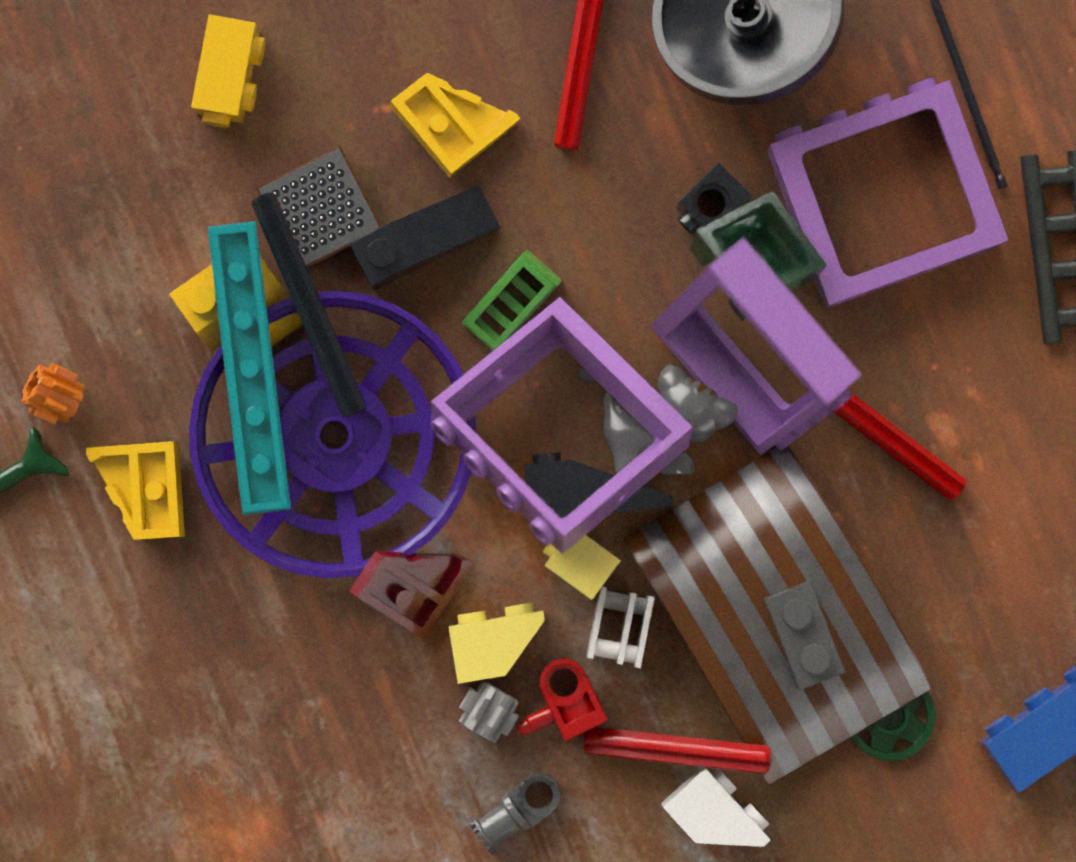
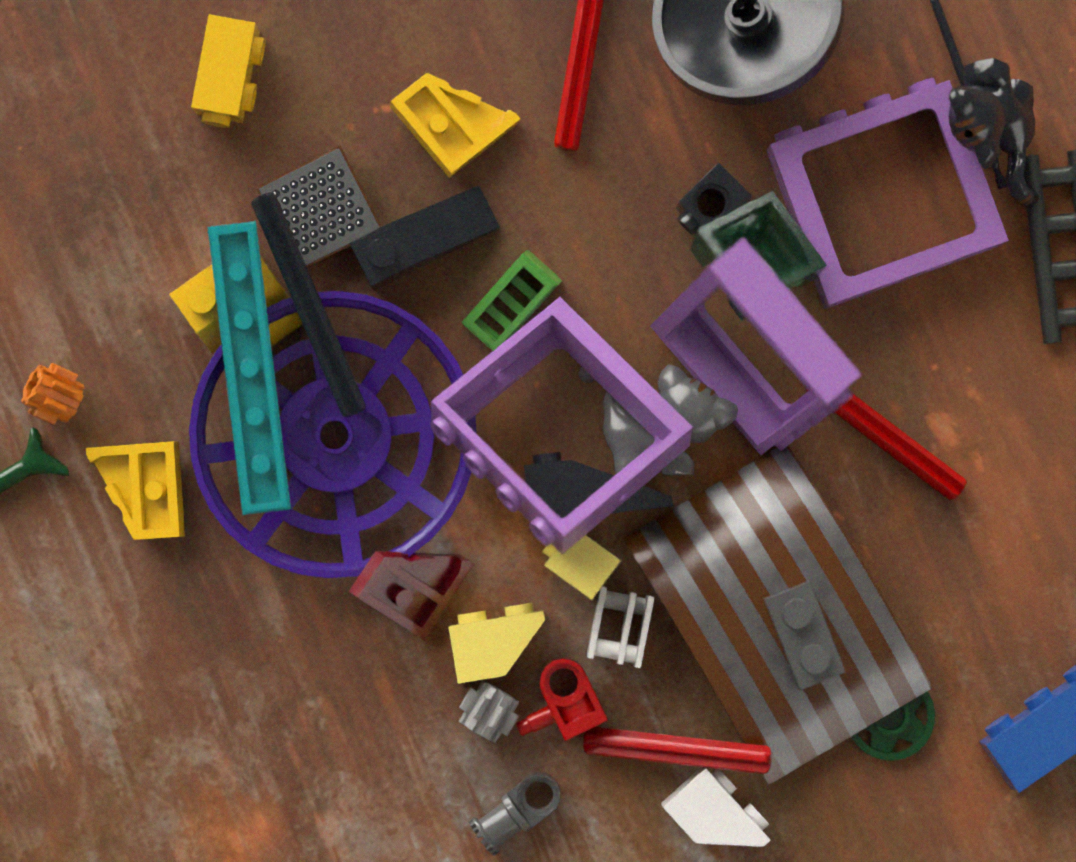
none -> black animal [948,58,1039,207]

